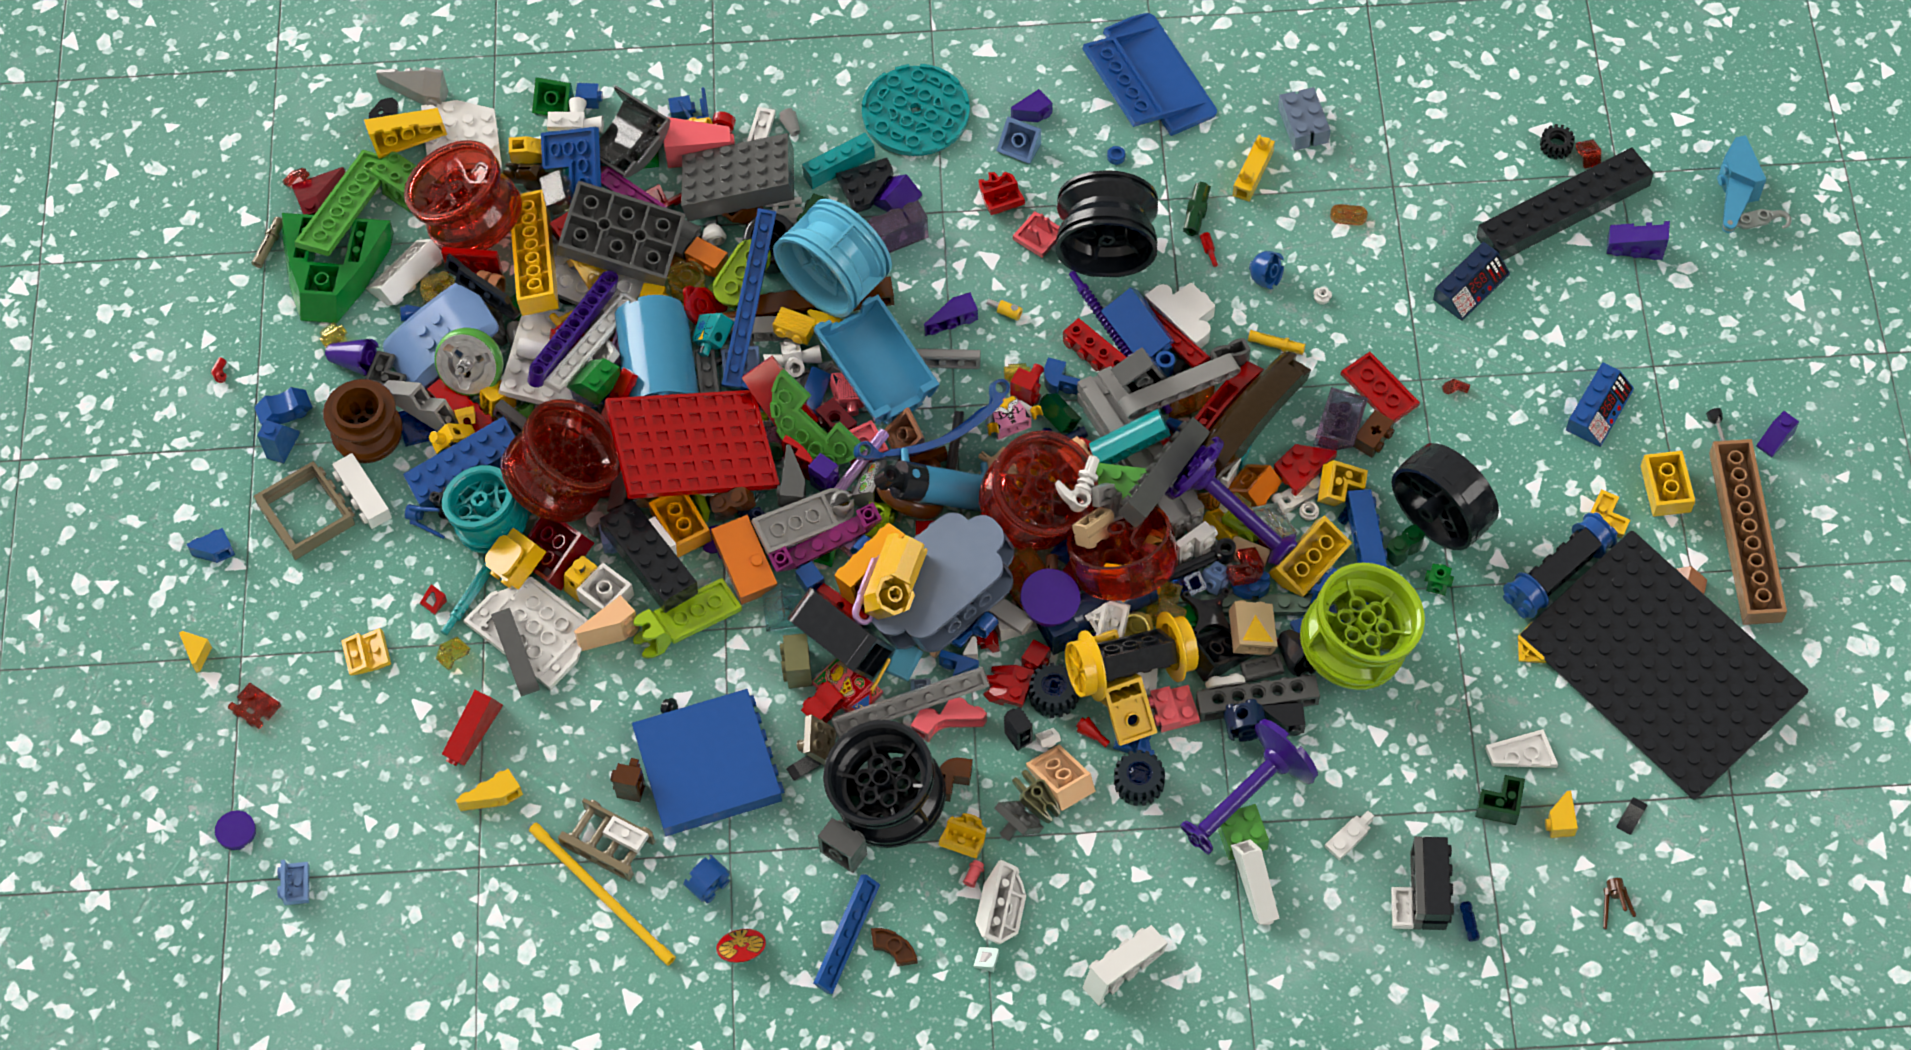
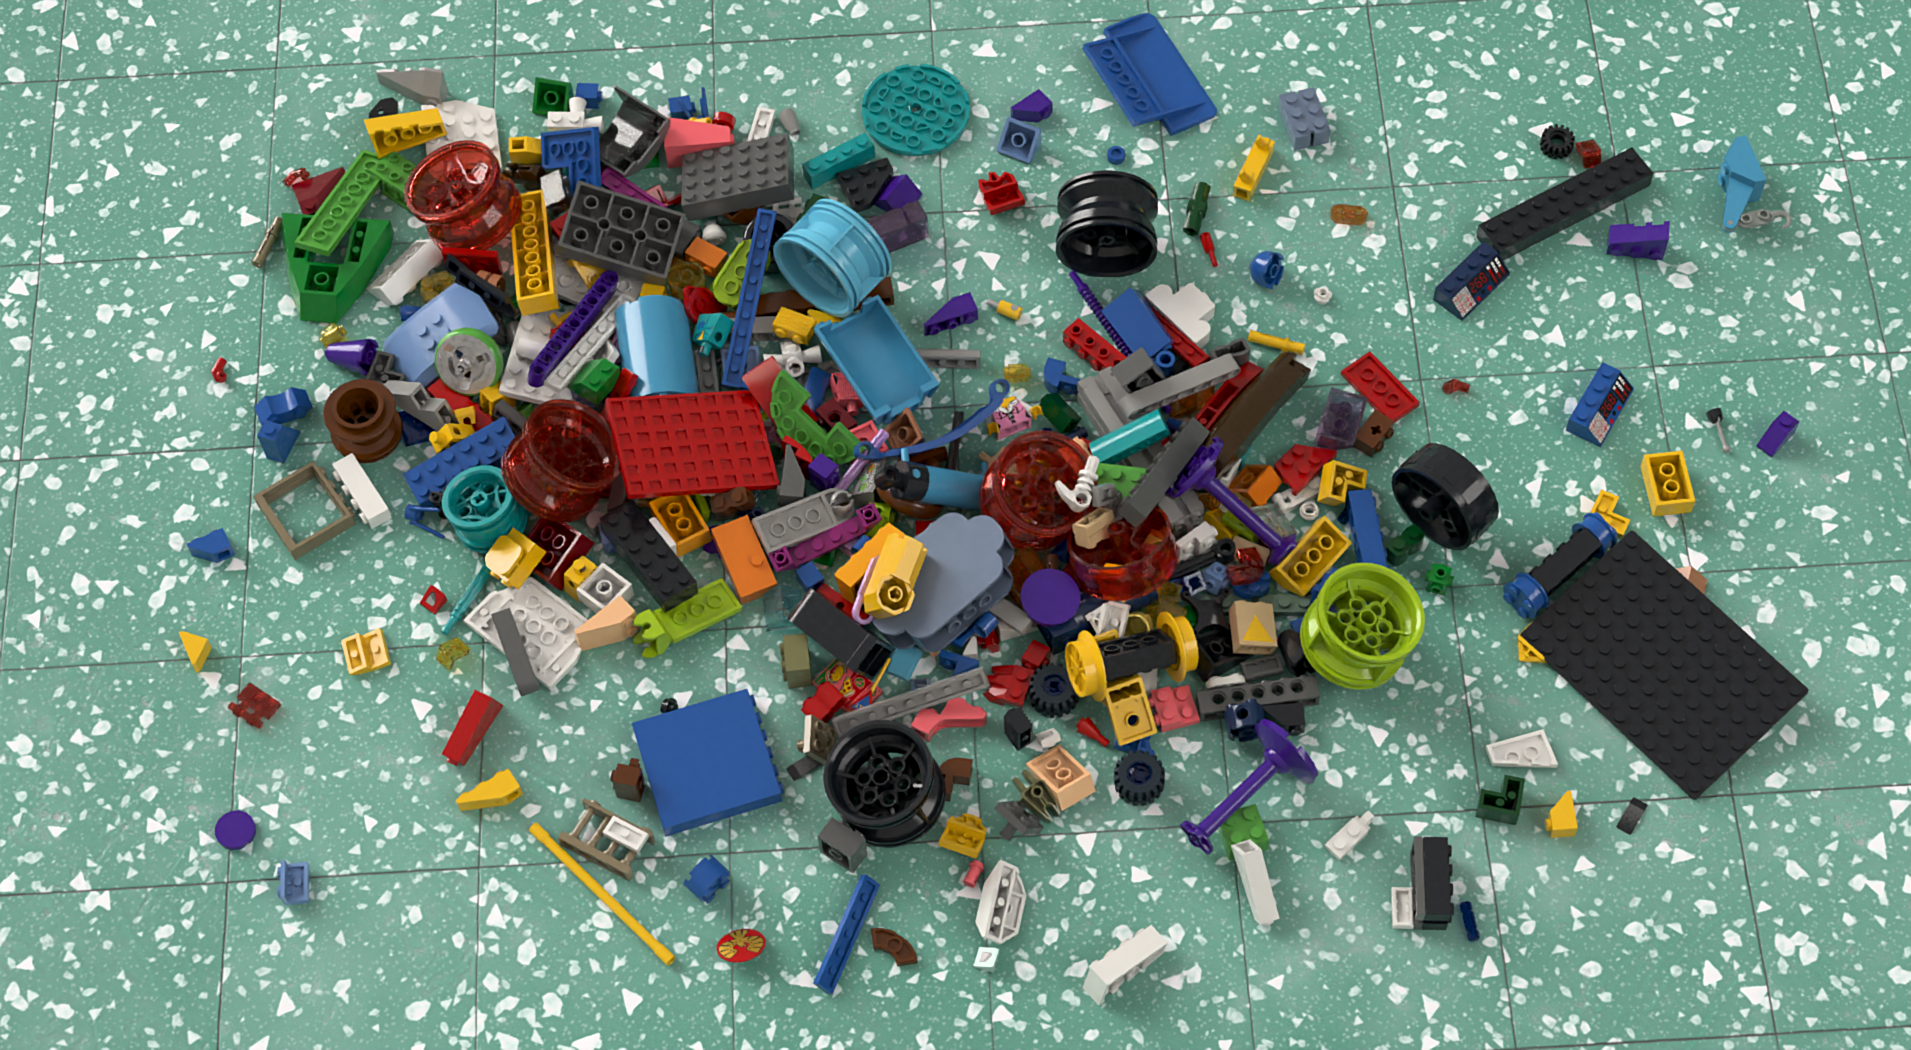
red brick [1010,363,1044,407] -> none
coral plate [1013,211,1060,258] -> none
reddish brown plant [1603,878,1636,929] -> none
medium nougat brick [1709,439,1787,625] -> none

